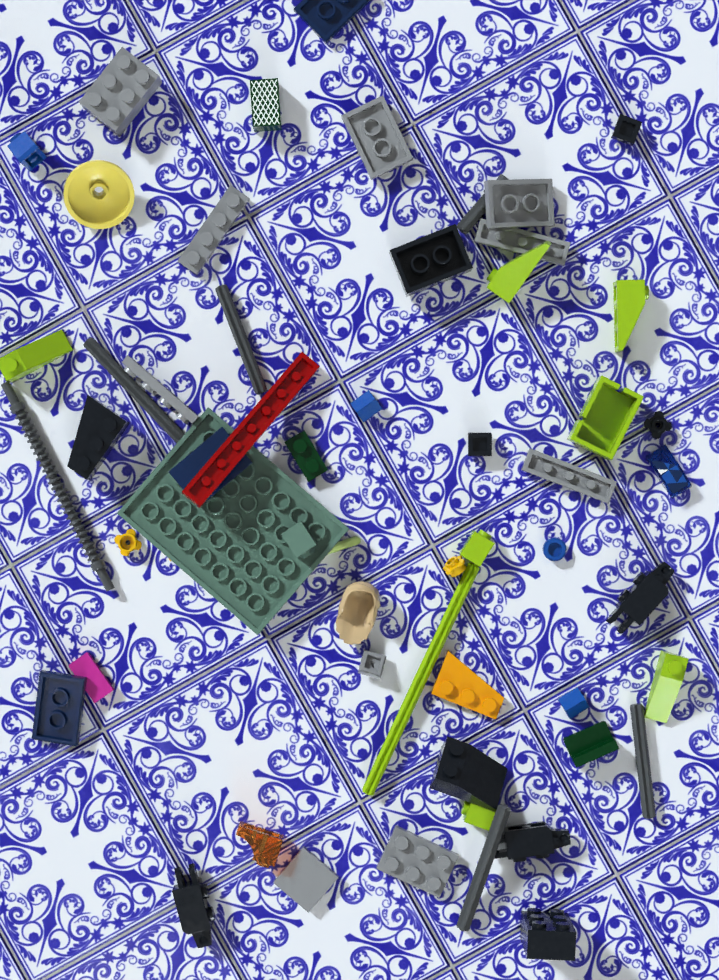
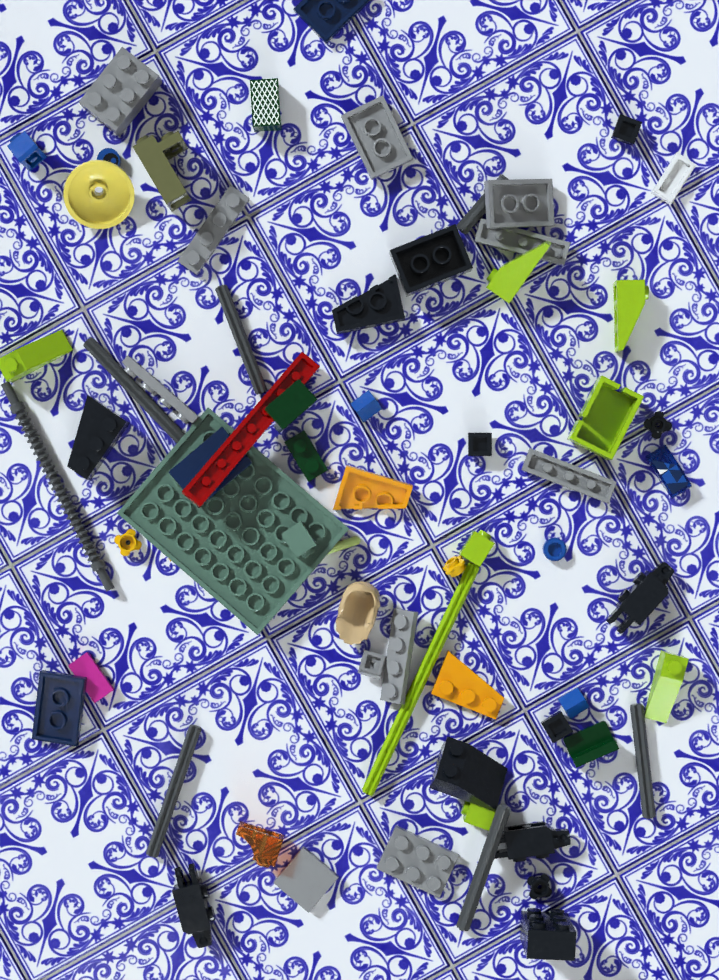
none -> blue tile [97,148,121,167]
none -> olive brick [133,131,191,212]
none -> dark grey axle [146,724,201,858]
none -> dark green panel [265,379,317,433]
none -> black wing [332,274,405,334]
none -> light orange wing [333,465,413,510]
none -> light grey plate [380,608,418,705]
none -> black plate [527,874,552,899]
none -> black plate [541,711,573,743]
none -> white tile [651,152,697,205]

